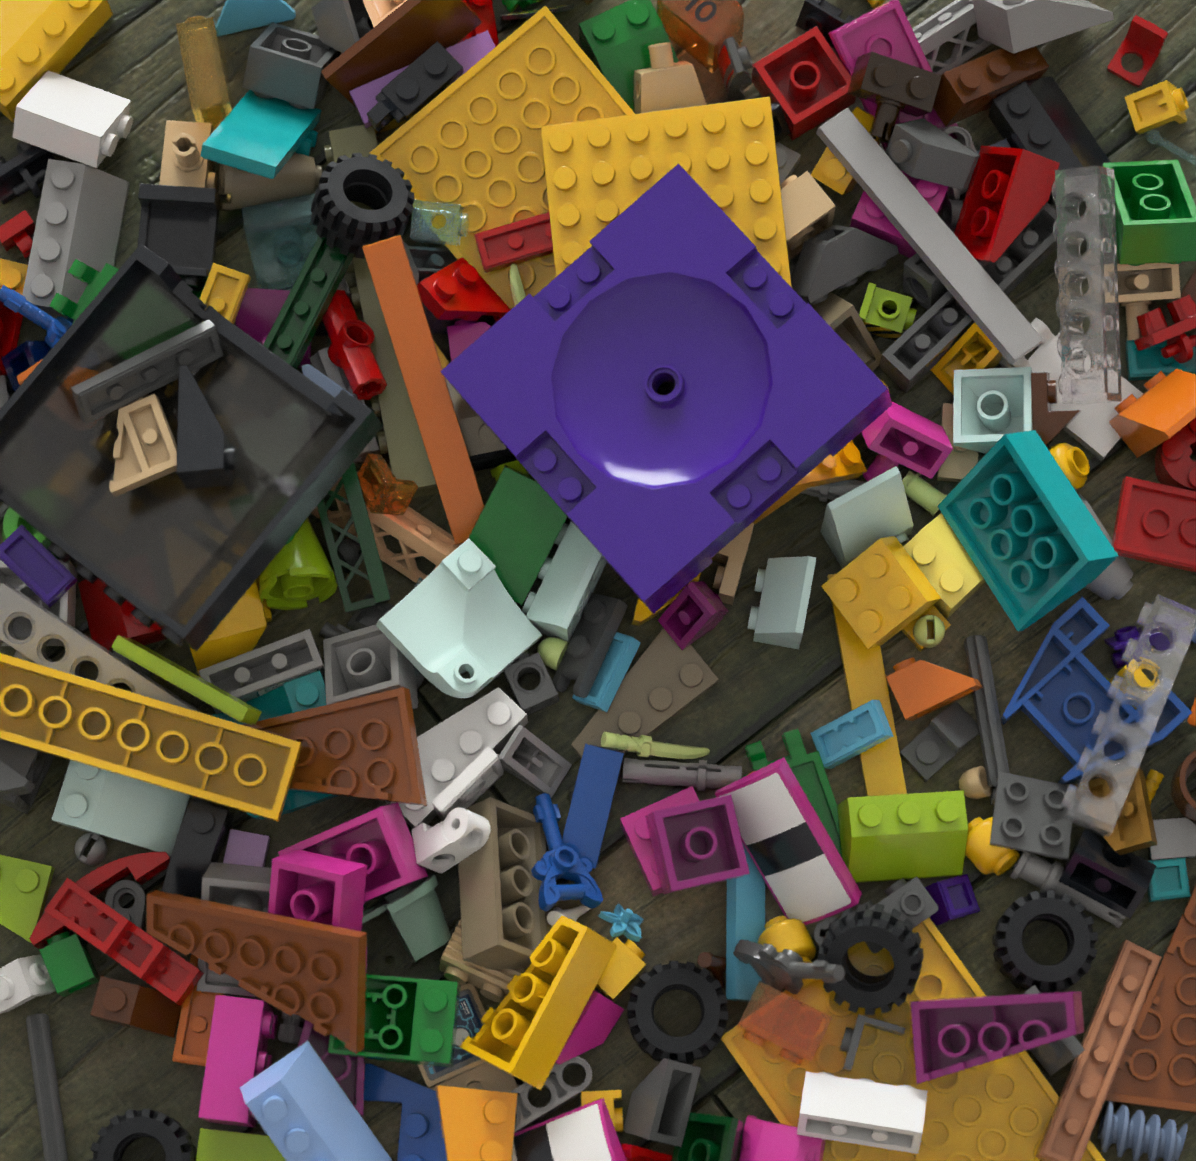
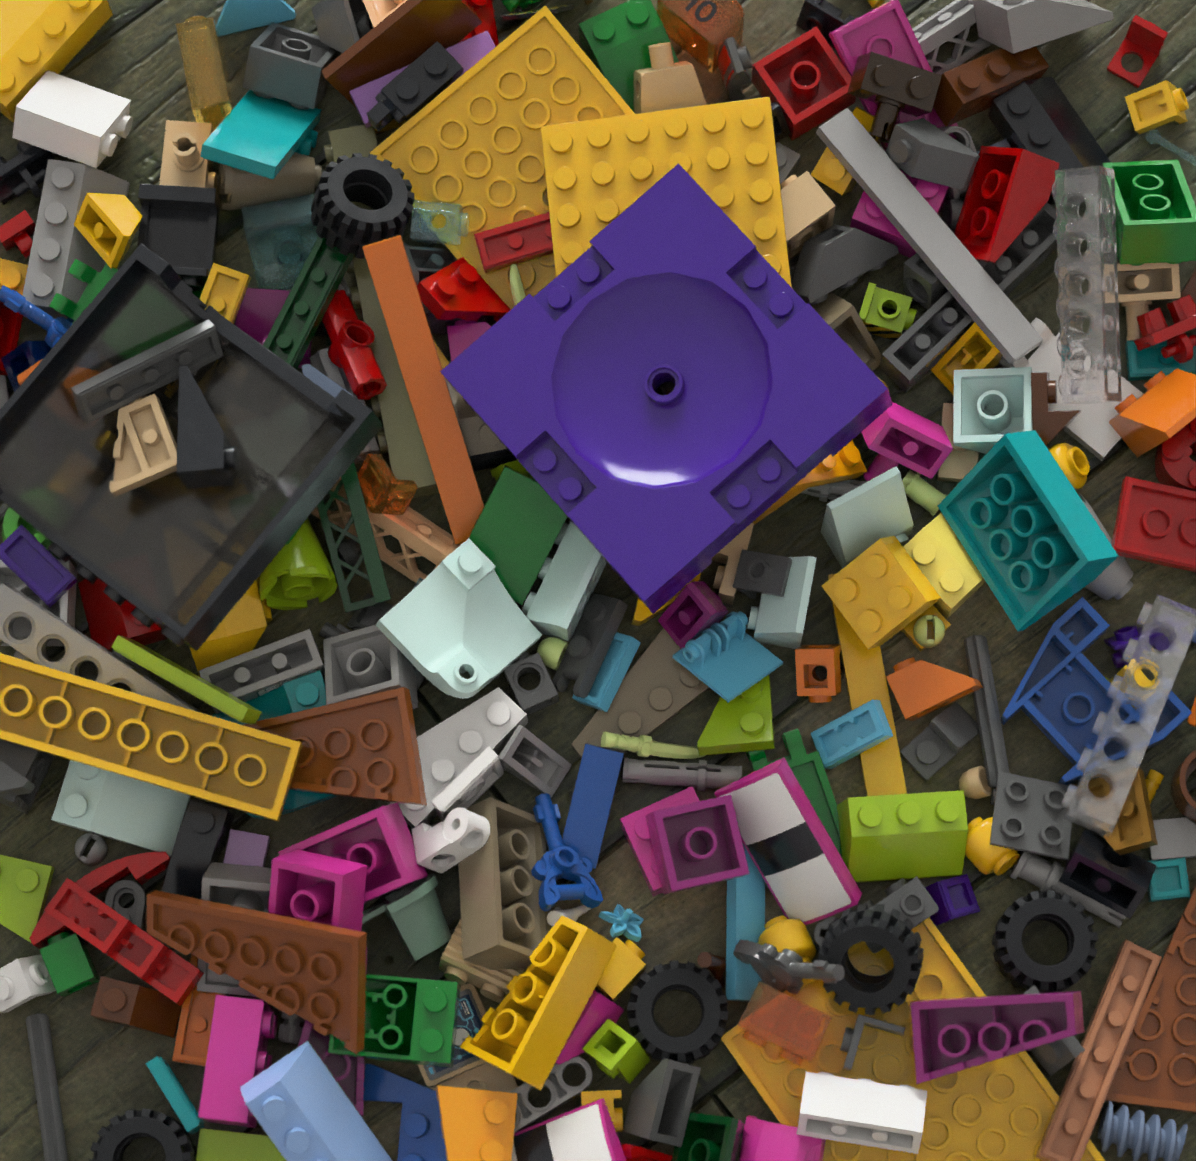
none -> yellow slope [74,193,143,268]
none -> teal tile [146,1056,205,1135]
none -> lime brick [582,1018,650,1084]
none -> medium azure hinge [672,611,783,702]
none -> lime wing [697,675,775,756]
none -> dark grey bracket [733,550,792,599]
none -> orange brick [795,644,841,703]

